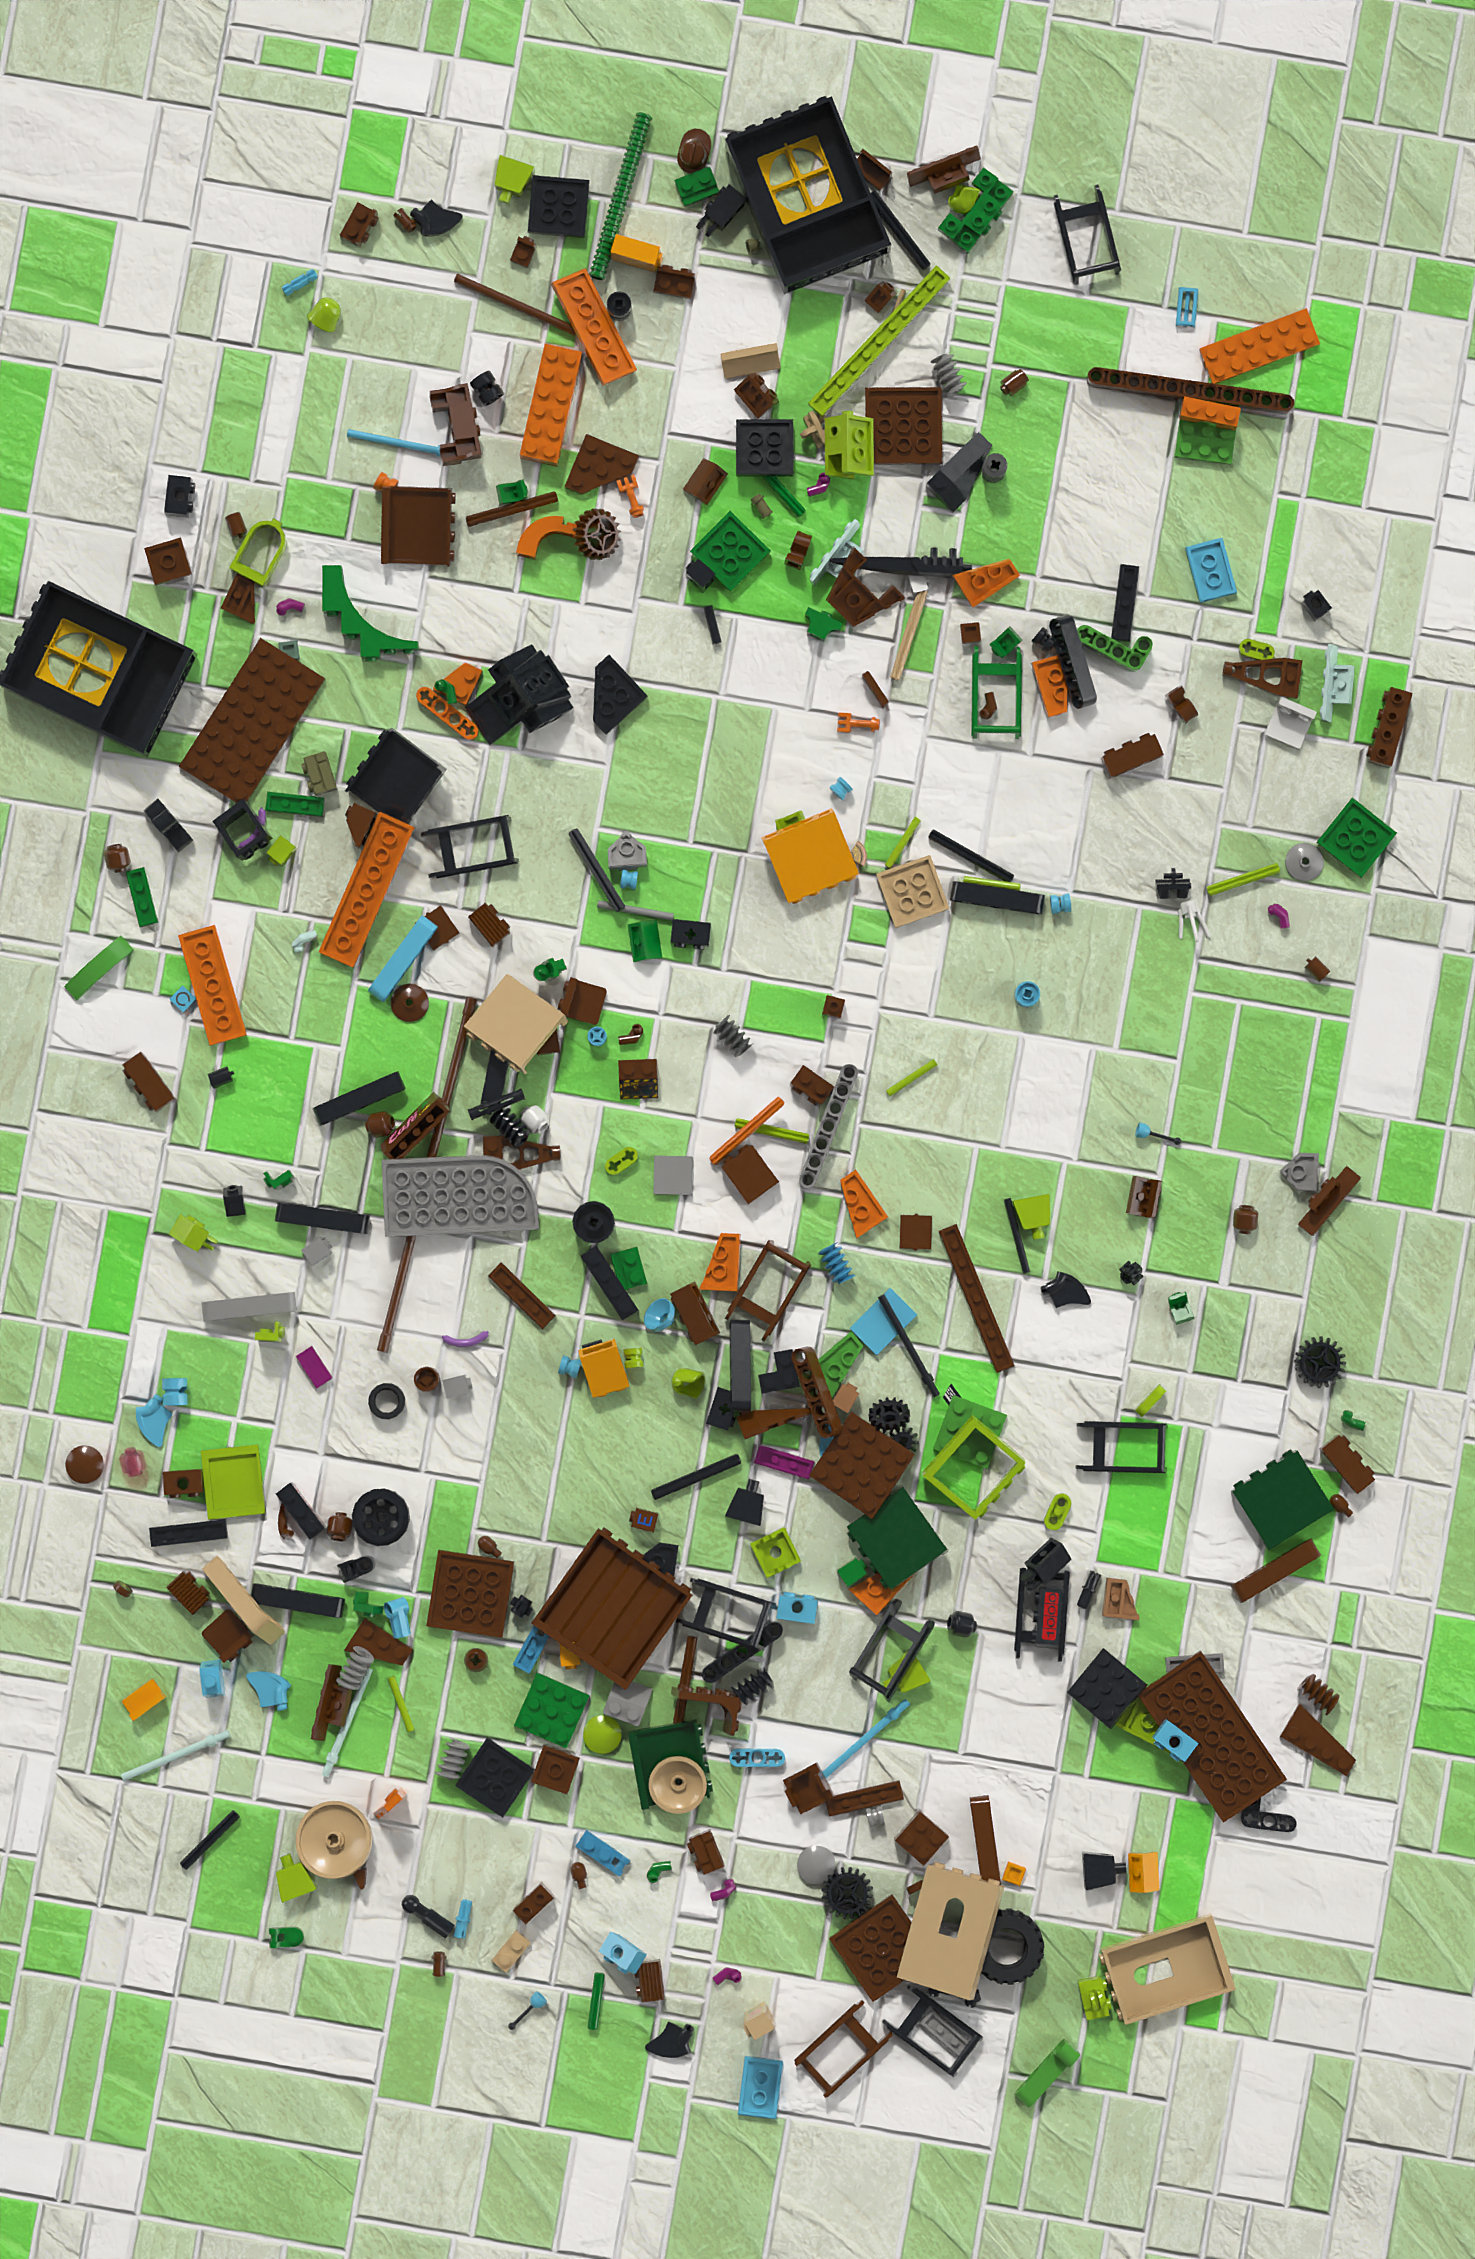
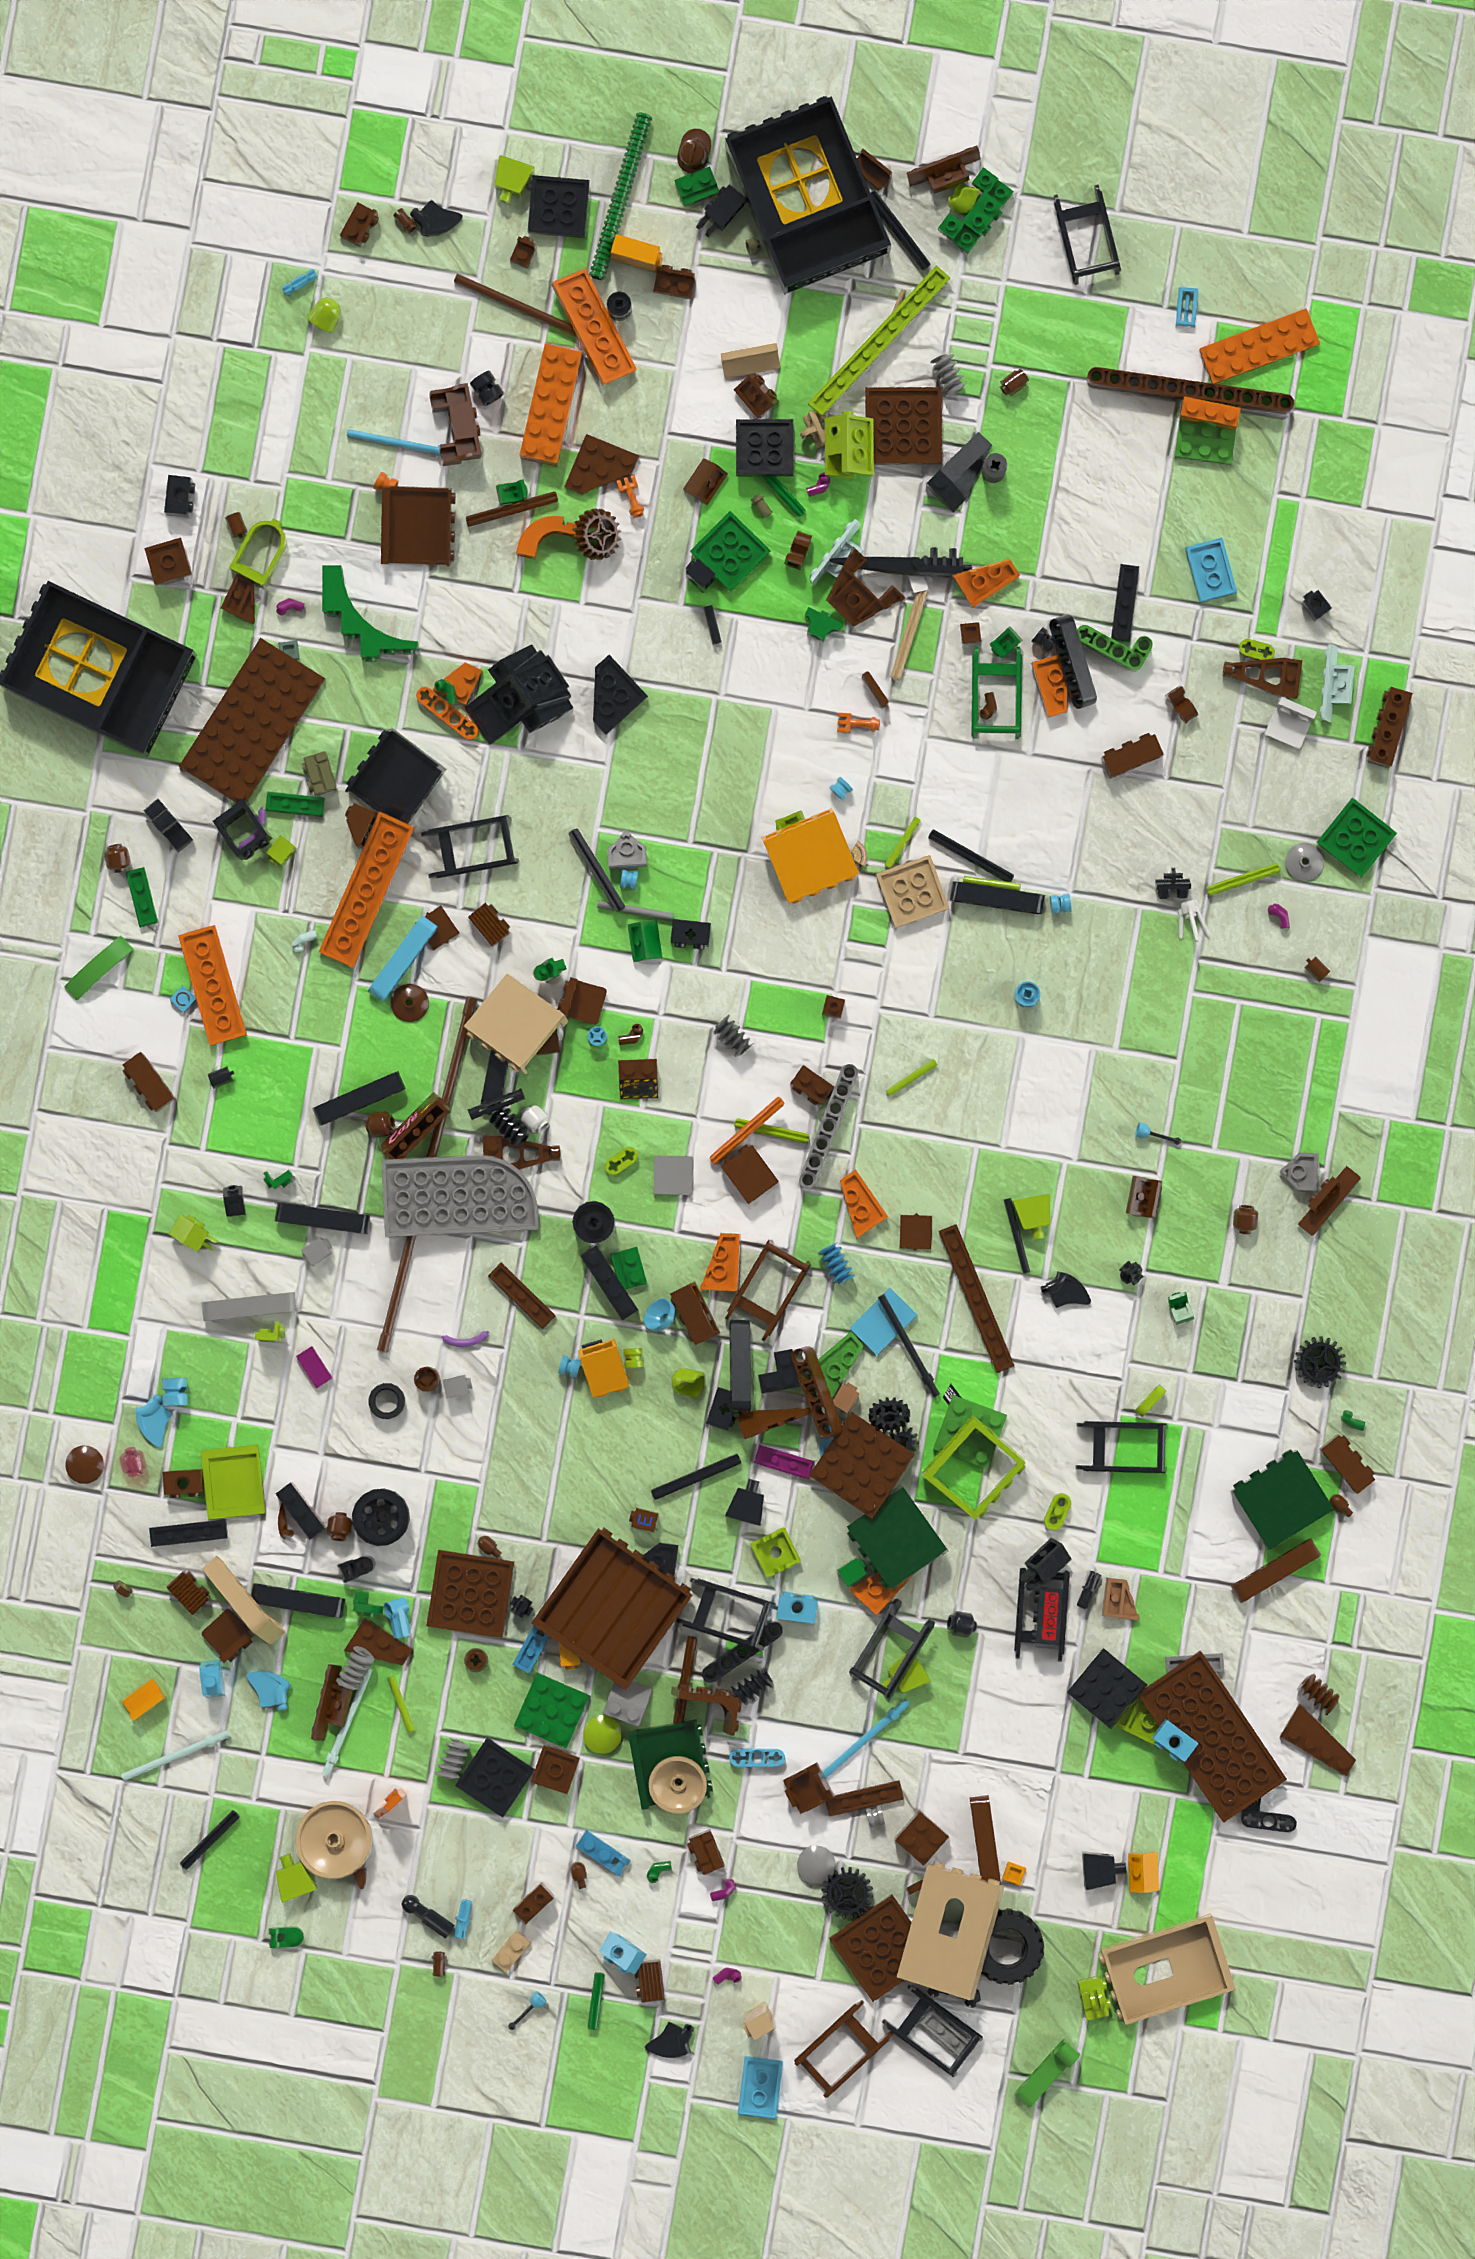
reddish brown bracket [864,281,897,313] -> none

